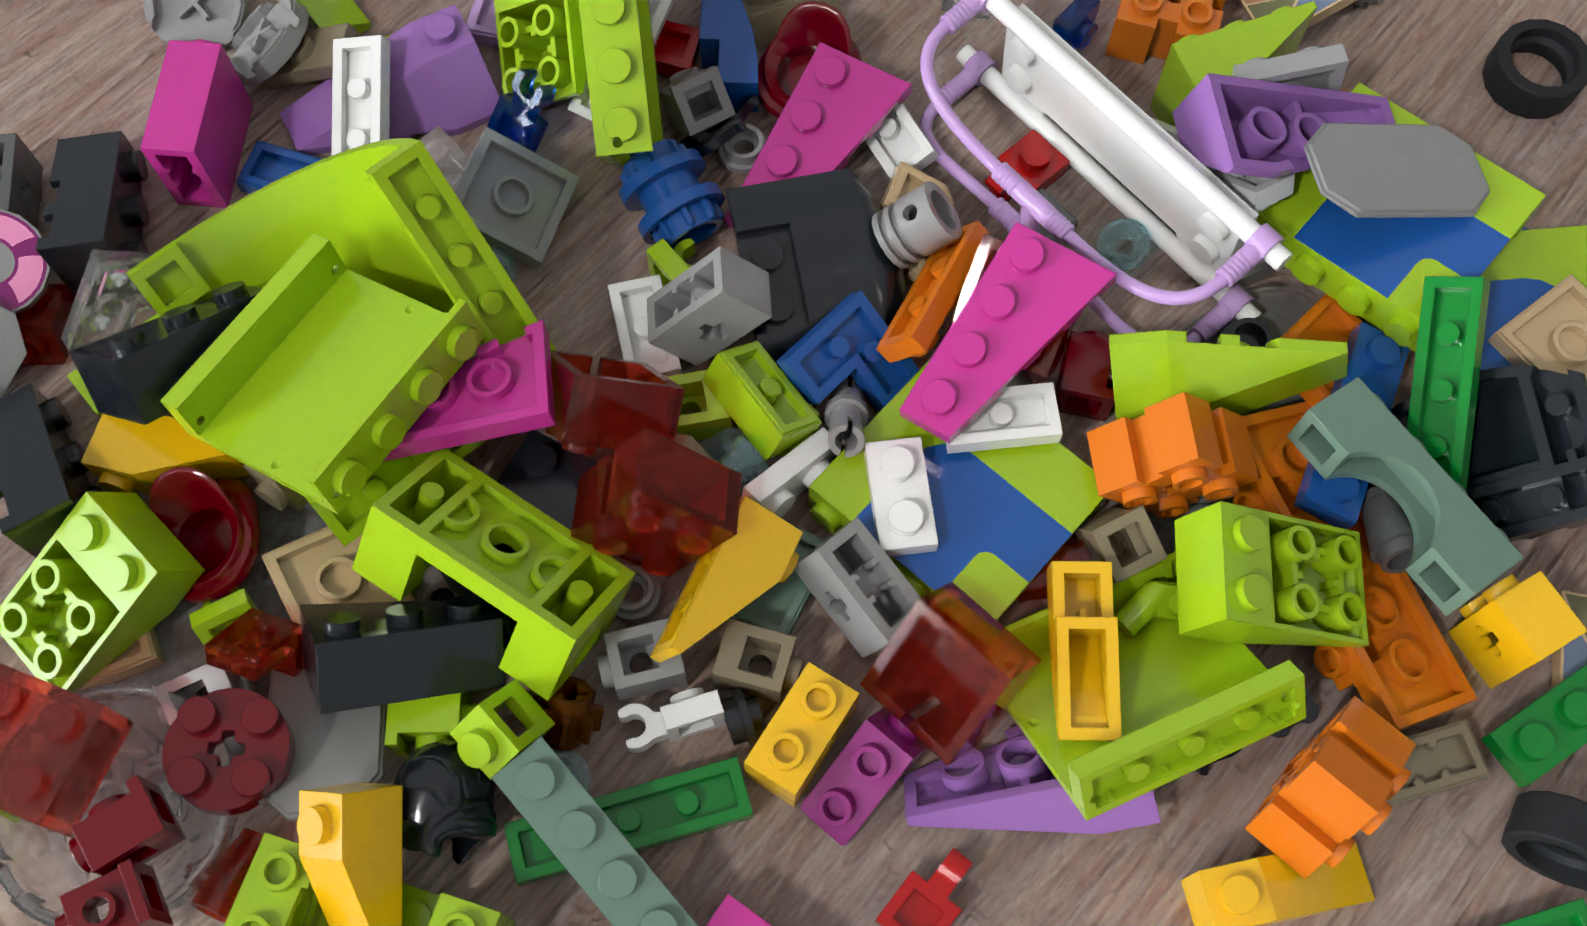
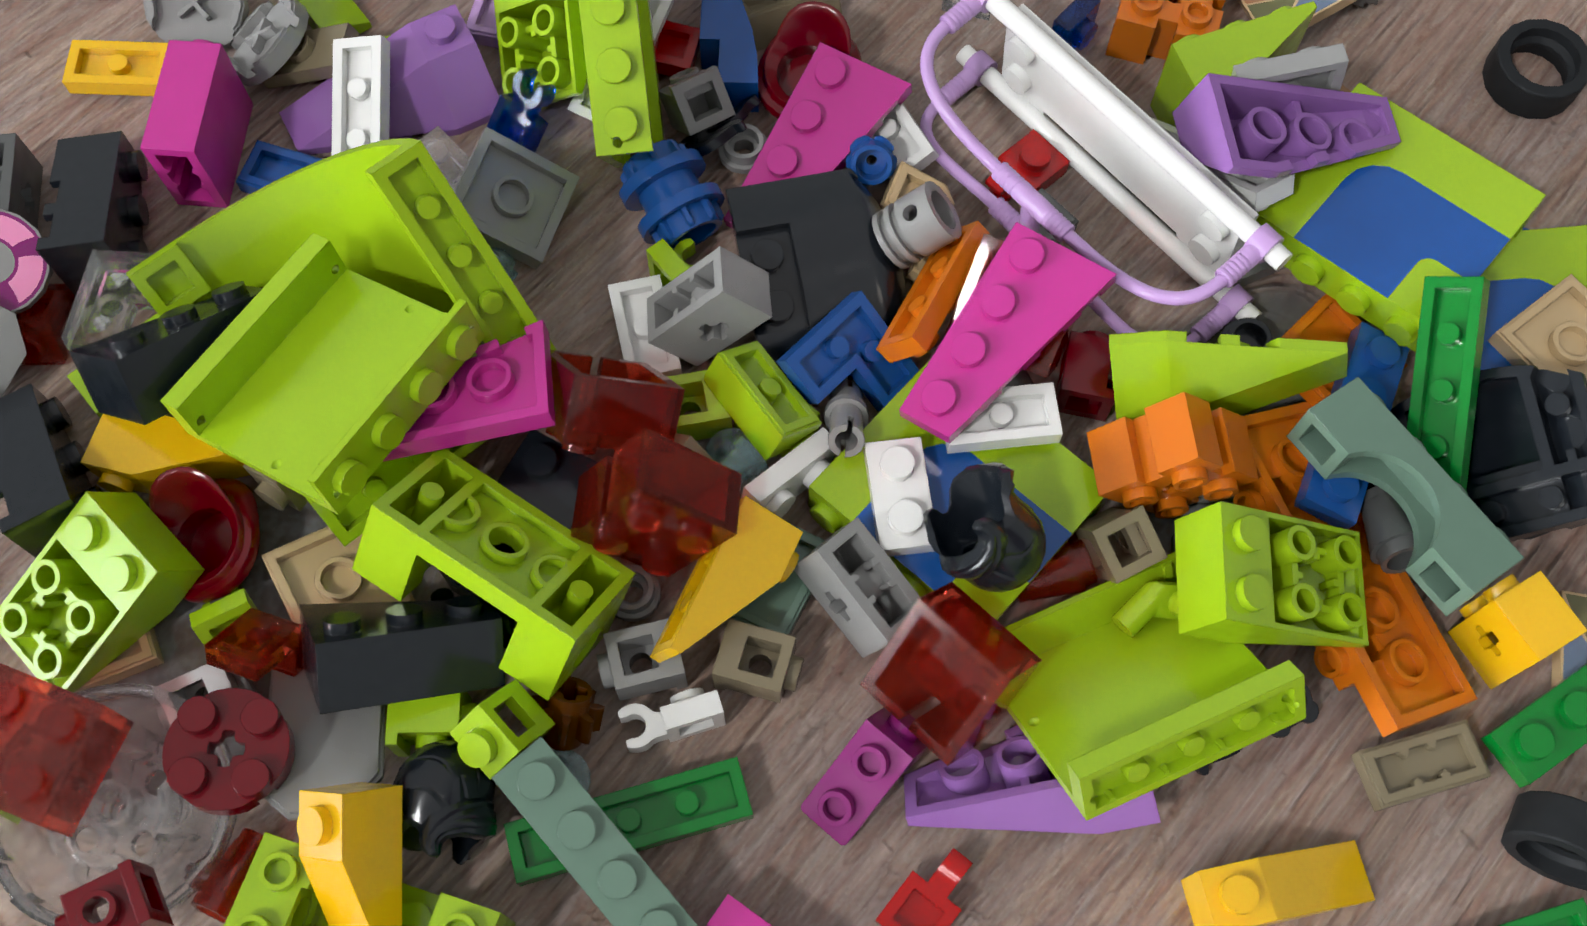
dark red brick [68,774,186,876] -> none
black plate [720,688,766,747] -> none
yellow brick [744,662,860,808] -> none
yellow slope [1047,561,1122,741] -> none
clear light blue plate [1097,218,1151,271] -> none
orange brick [1245,696,1416,879] -> none
light grey shield [1303,123,1490,218] -> none
none -> yellow plate [62,39,168,96]
none -> blue plate [846,135,897,185]
none -> black hair [923,462,1046,592]

